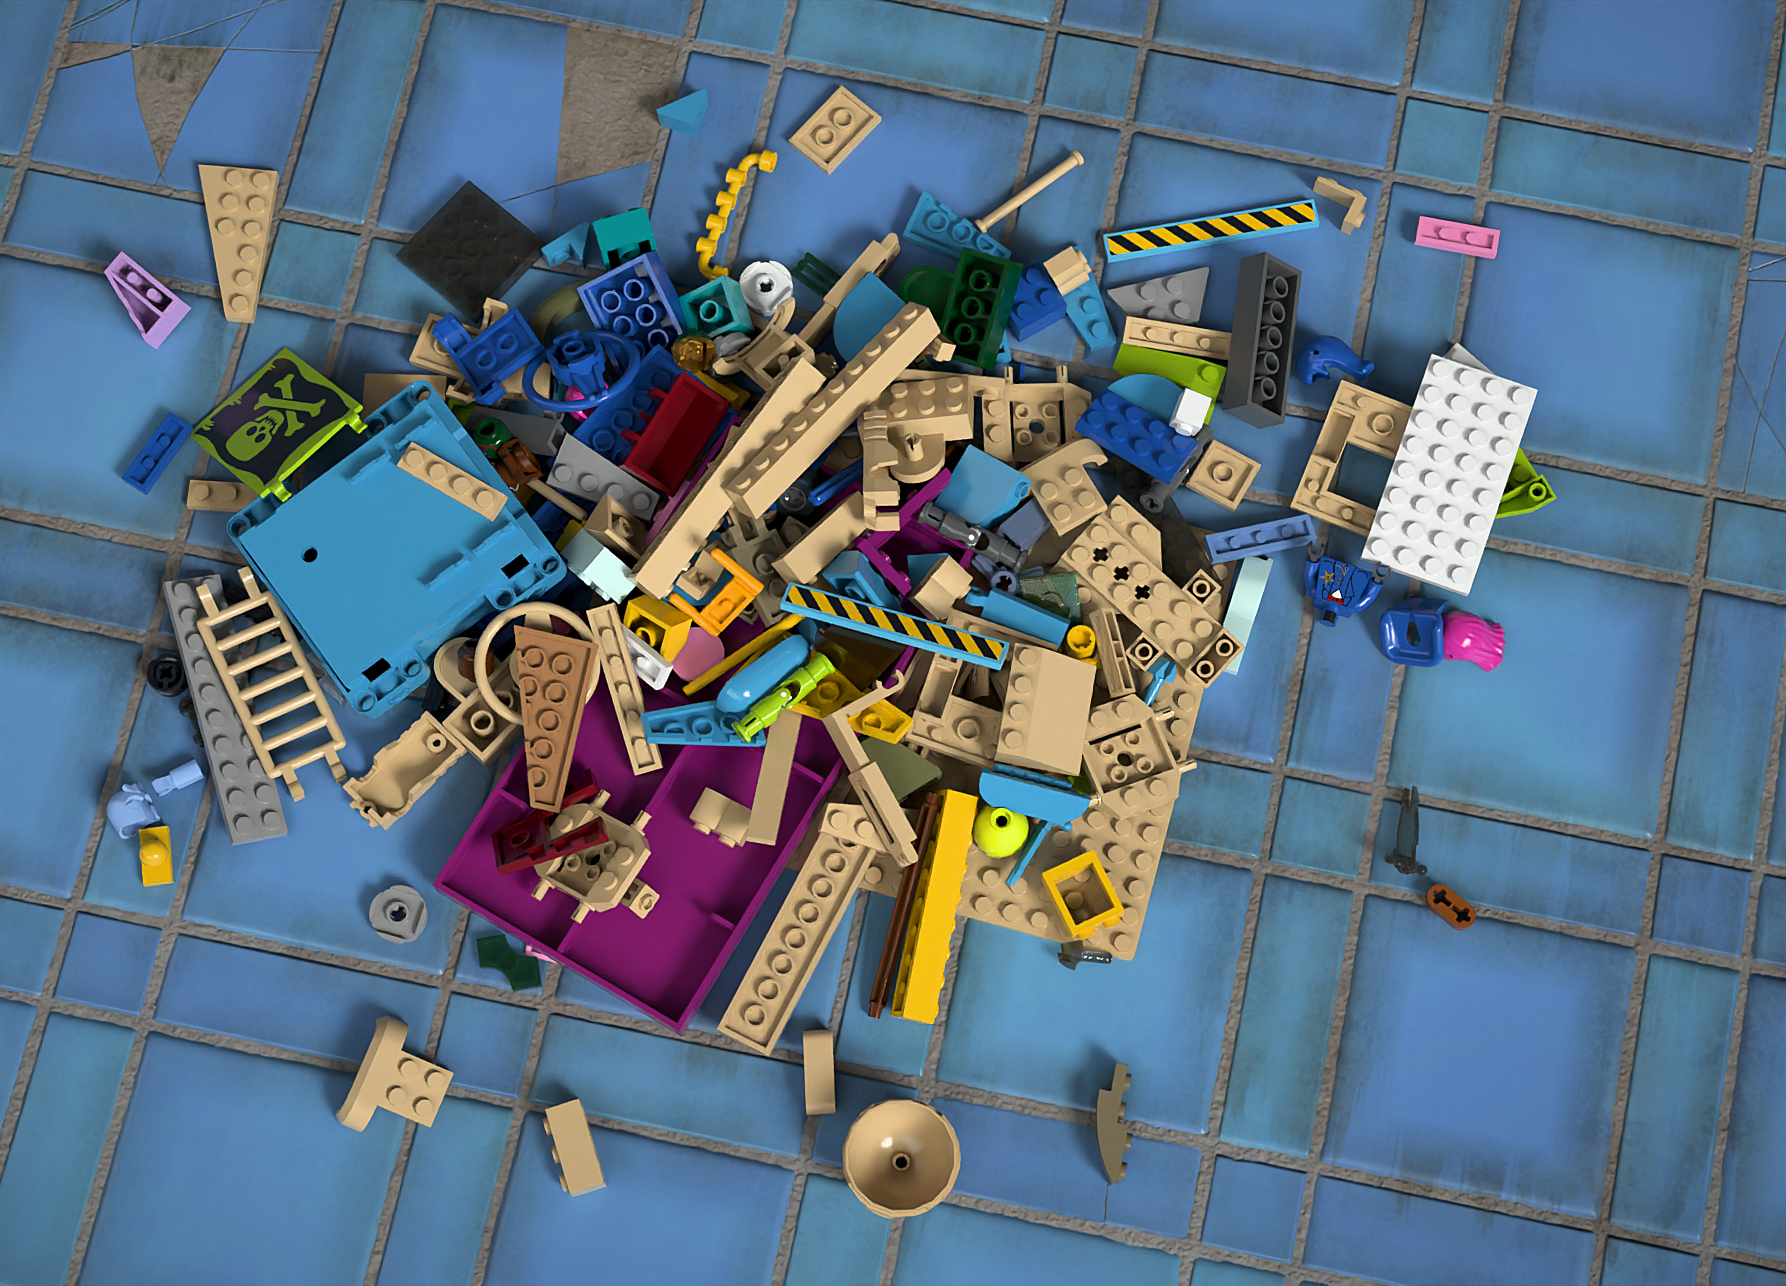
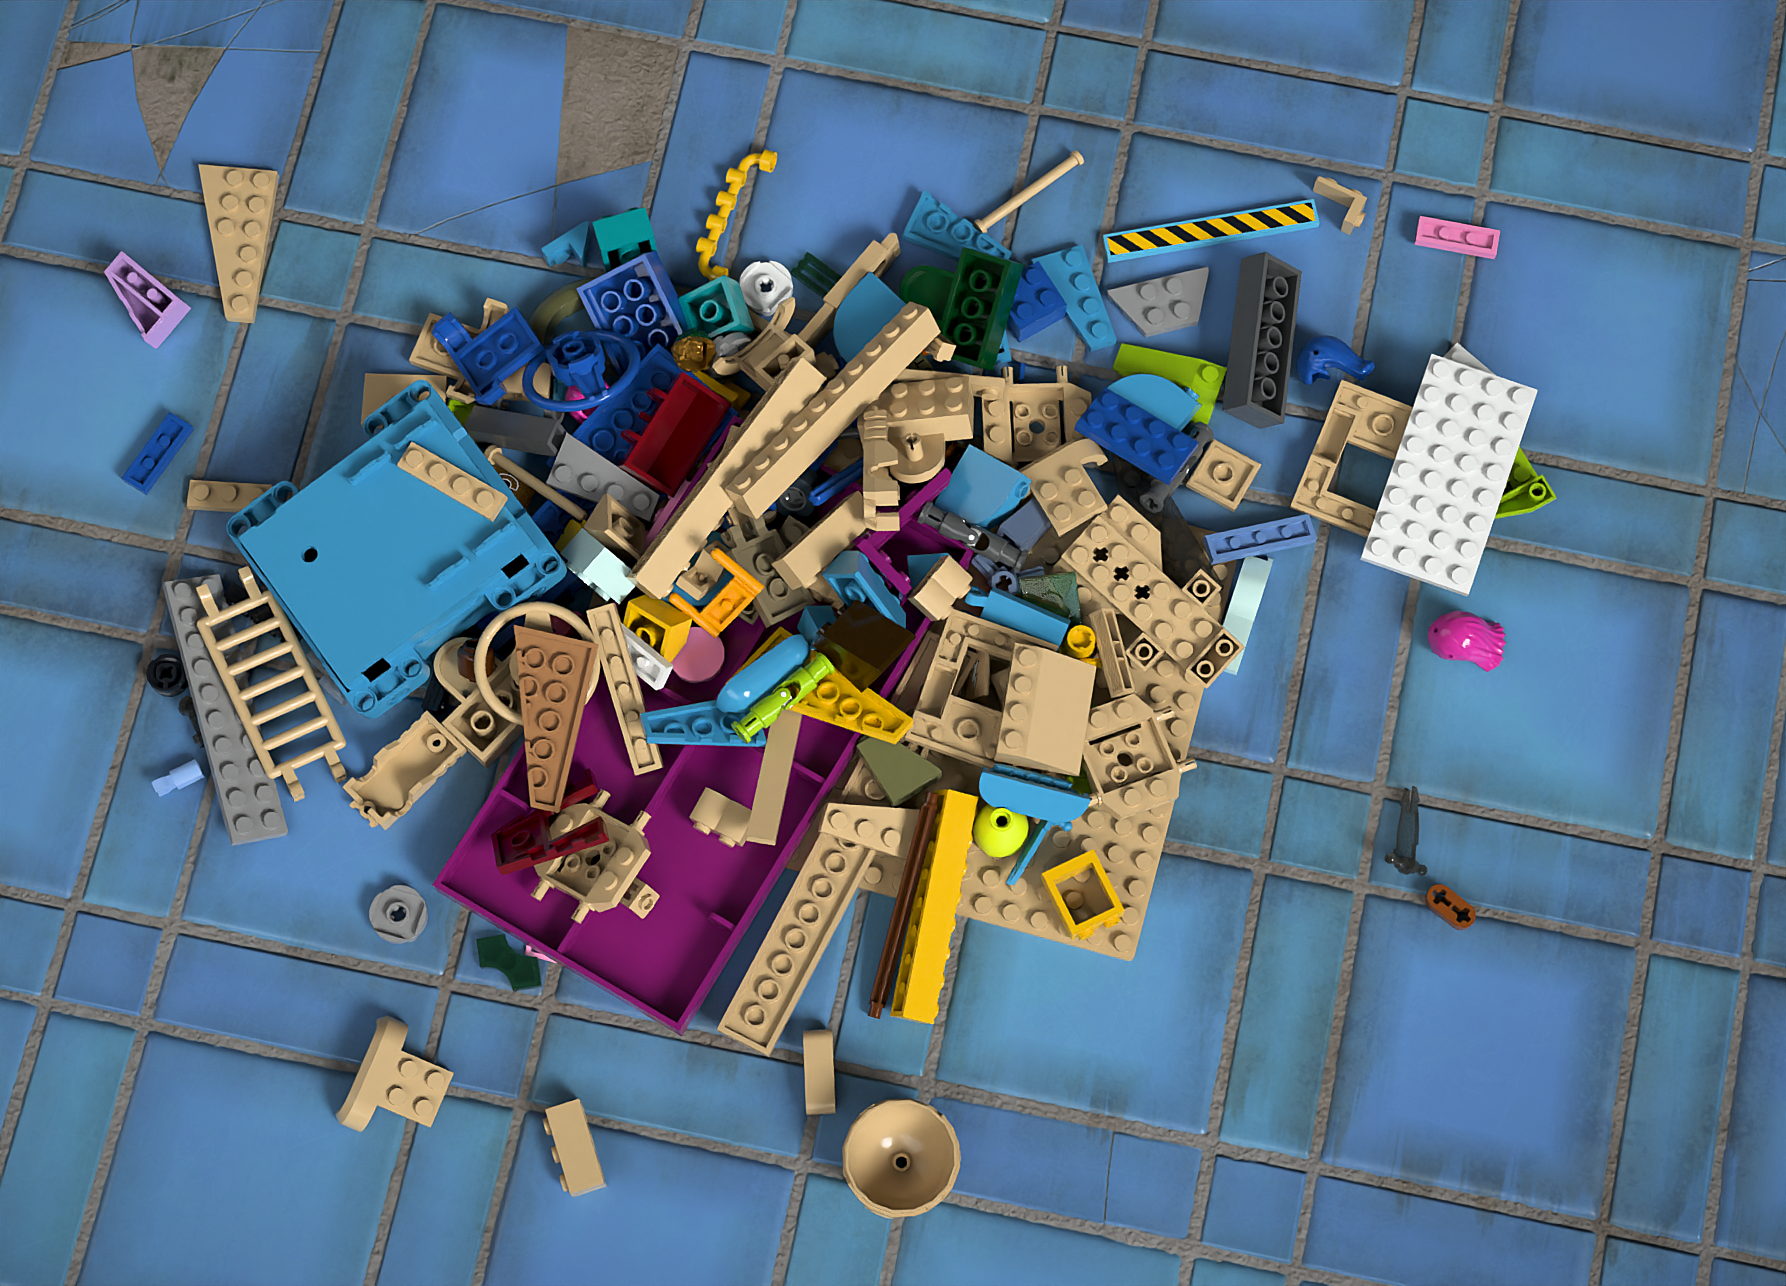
light blue helmet [106,782,161,839] -> none
yellow tile [139,826,174,887] -> none
flag [189,347,367,502] -> none
clear smoke plate [395,180,547,324] -> none
dark green head [472,417,513,459] -> none
reddish brown piece [495,438,543,487] -> none
dark azure slope [656,88,709,137] -> none
yellow piece [683,613,806,697] -> none
tile [780,582,1009,670] -> none
tan tile [789,85,881,176] -> none
tan hinge [822,669,918,867] -> none
tan brick [1043,246,1091,297] -> none
clear smoke bar [1057,940,1112,970] -> none
dark tan slope [1095,1063,1133,1187] -> none
tan plate [1121,316,1232,361] -> none
dark azure bar [1142,657,1176,707] -> none
white brick [1169,388,1212,436] -> none
blue torso [1303,541,1392,627] -> none
blue piece [1379,596,1449,667] -> none

